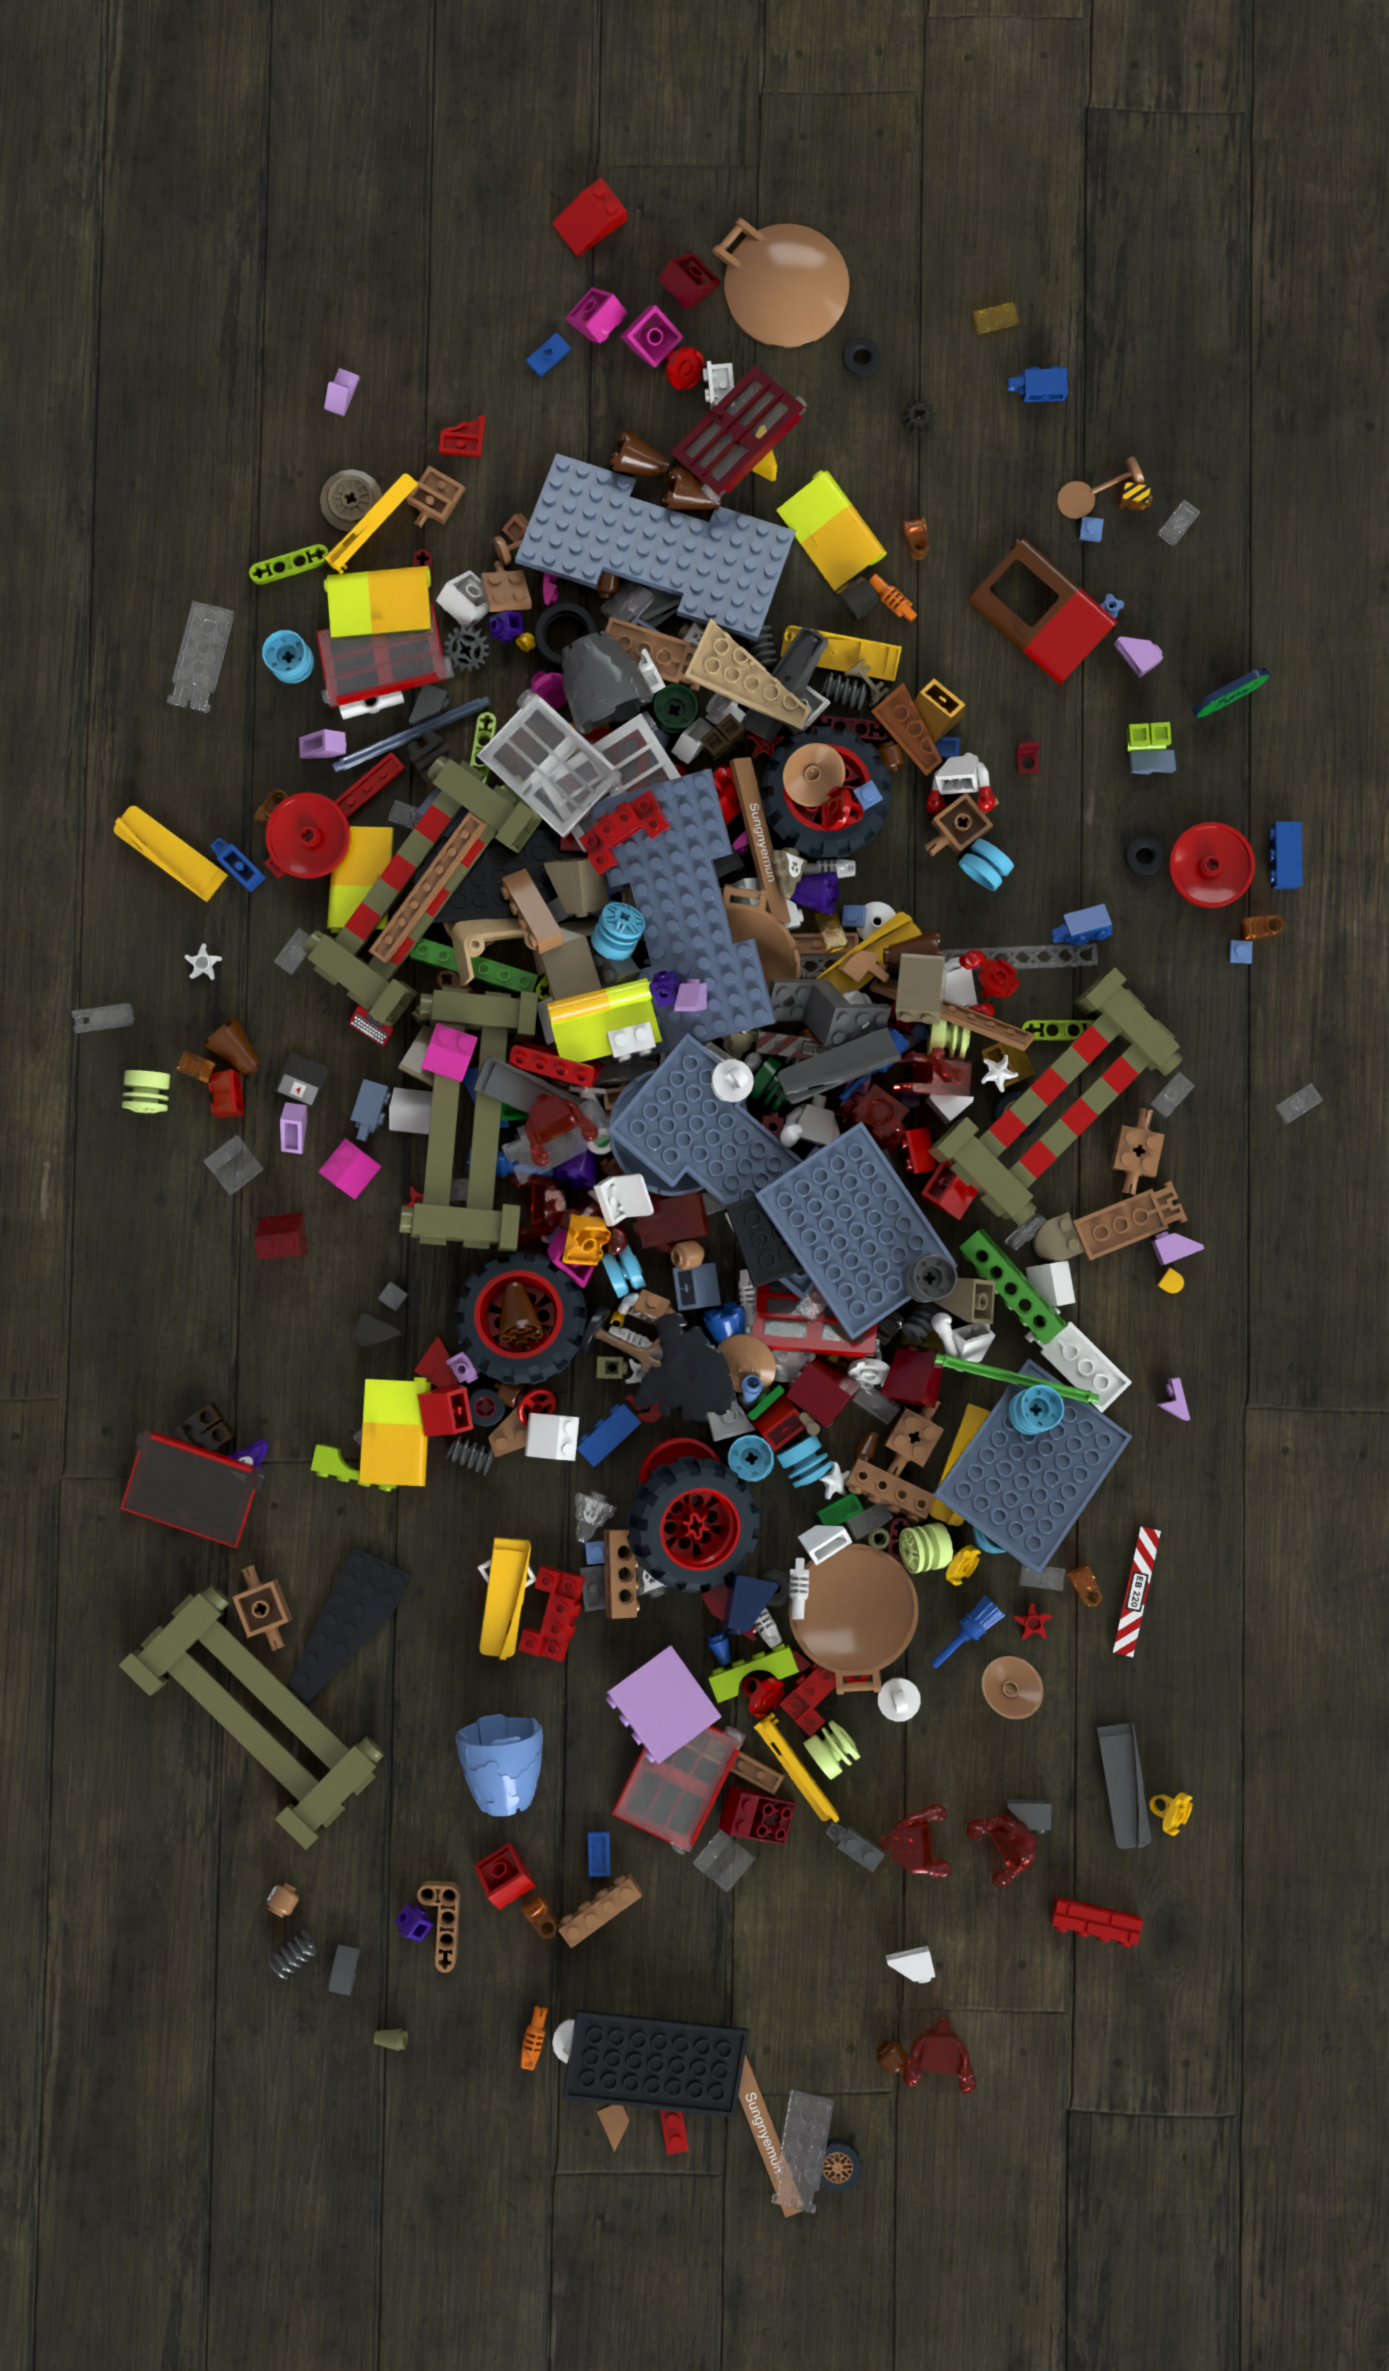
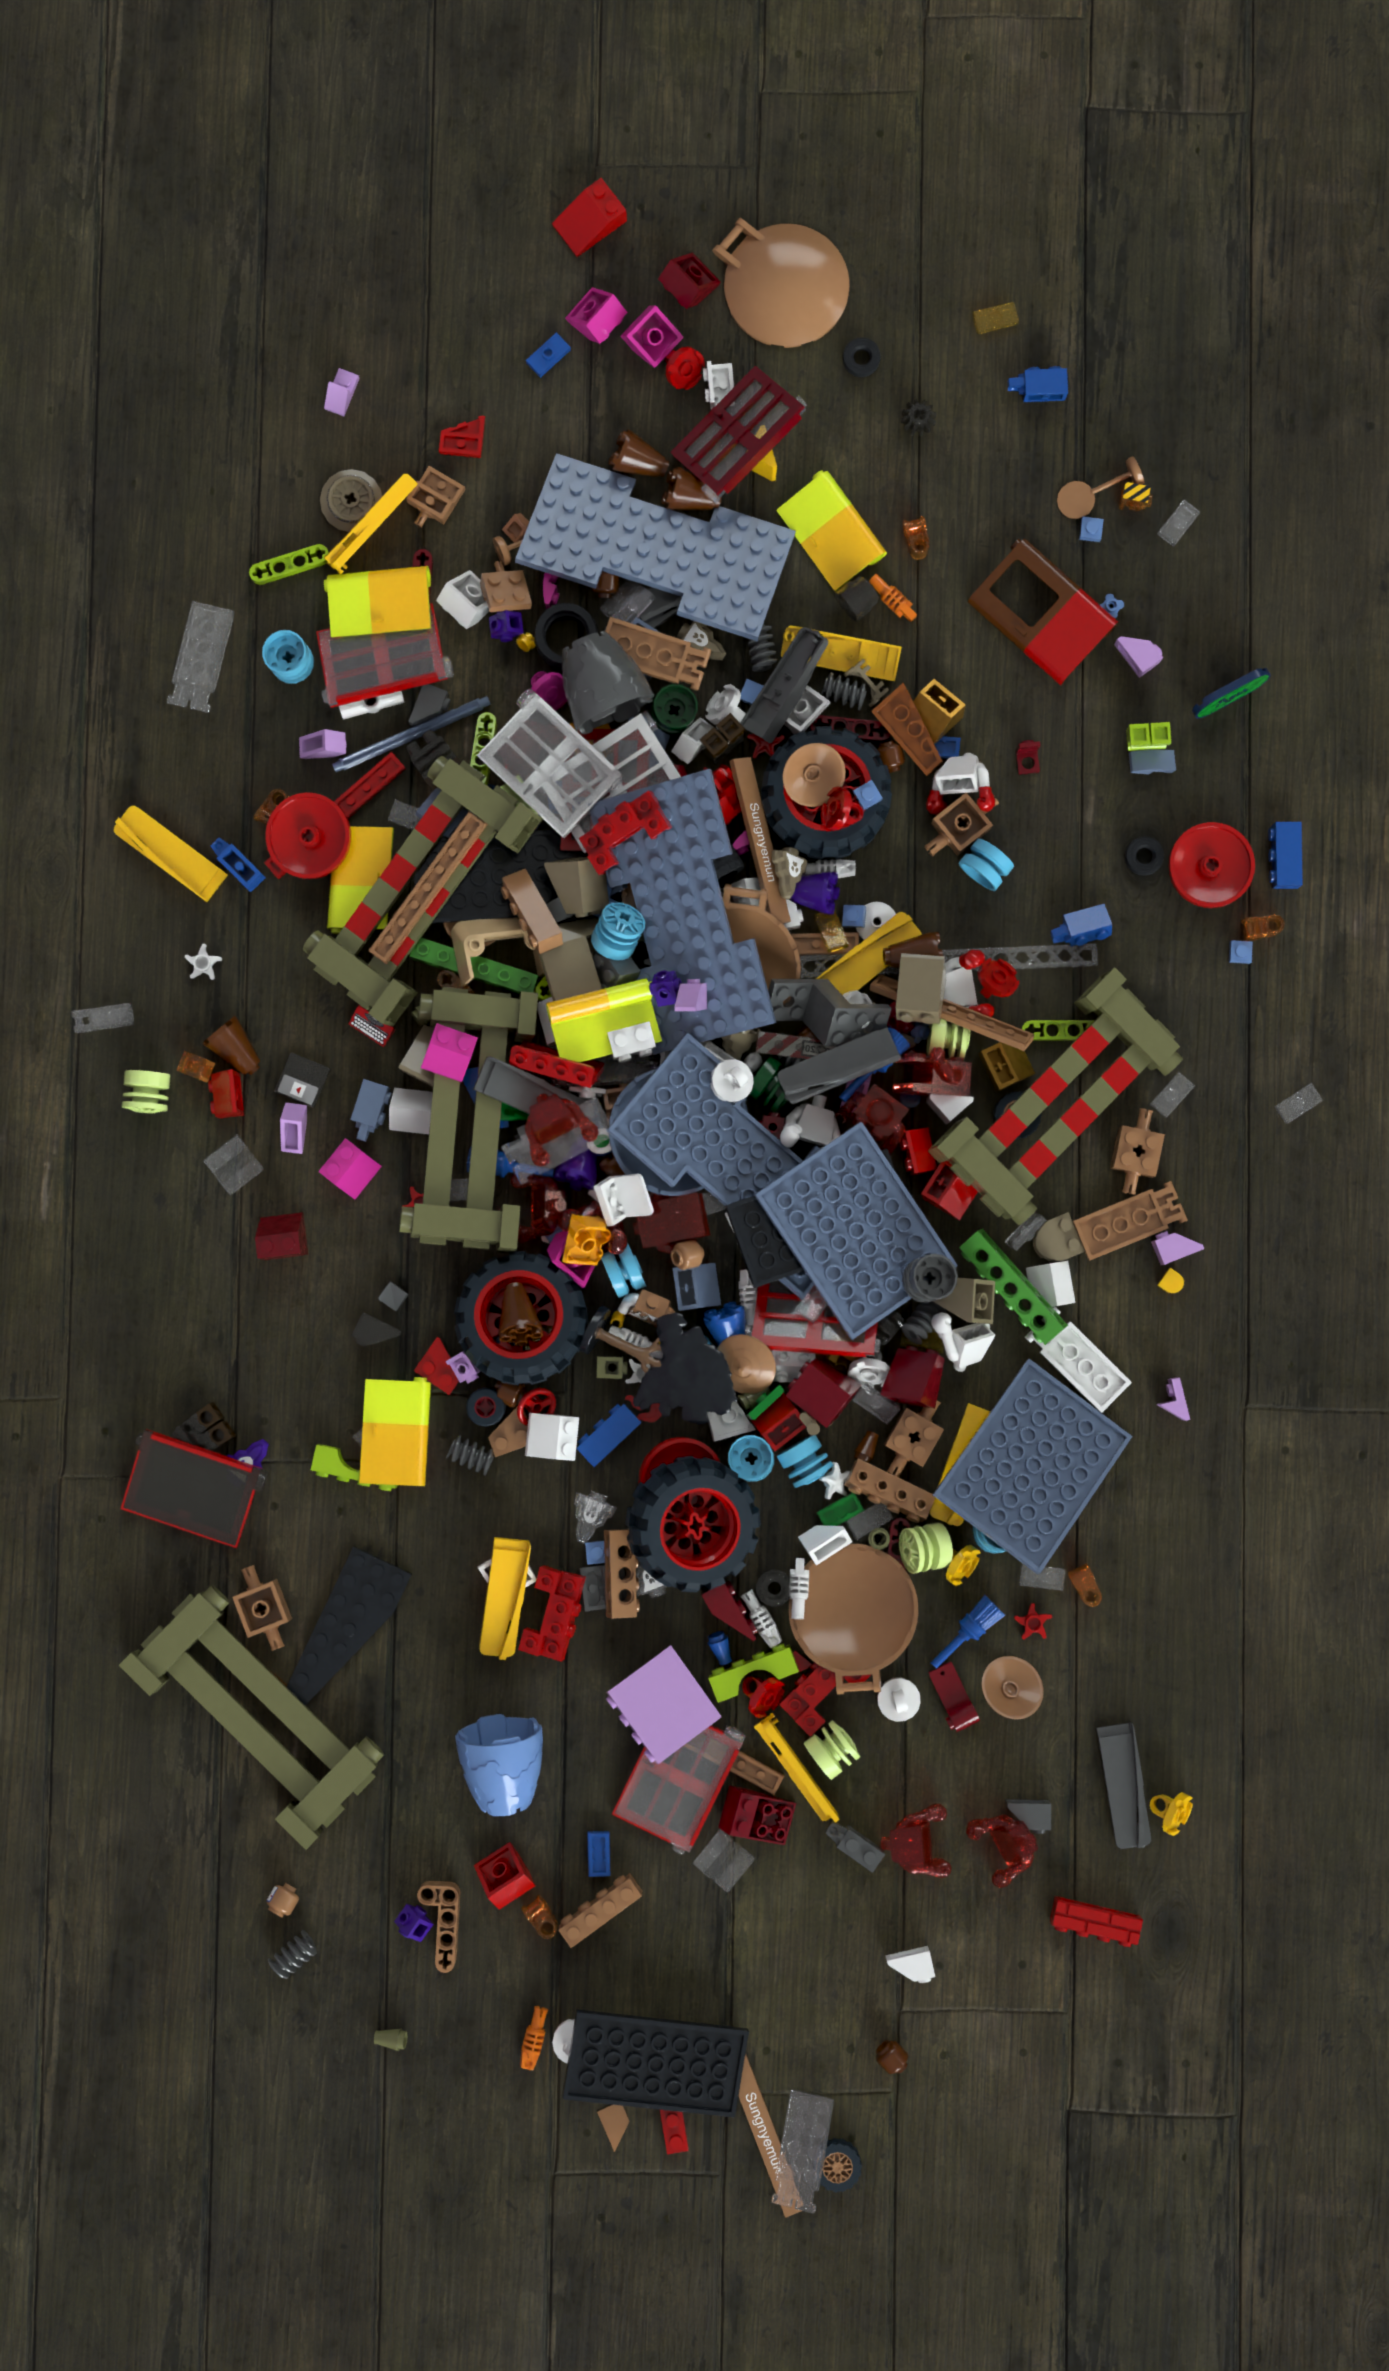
clear plate [274,928,310,975] -> none
dark grey slope [329,1945,360,1996] -> none
red slope [417,1384,474,1436] -> none
dark grey gear [444,624,491,672] -> none
white slope [638,648,666,693] -> none
tan wing [684,618,810,731] -> none
dark blue slope [722,1575,779,1635] -> none
medium blue cone [742,1375,763,1405] -> none
medium nougat brick [838,950,890,983] -> none
clear red torso [902,2019,977,2095] -> none
bright green piece [933,1353,1099,1404] -> none
white animal [981,1055,1018,1092] -> none
medium azure wheel [1008,1384,1064,1435] -> none
tile [1111,1525,1161,1658] -> none
none -> dark red door [928,1661,980,1732]

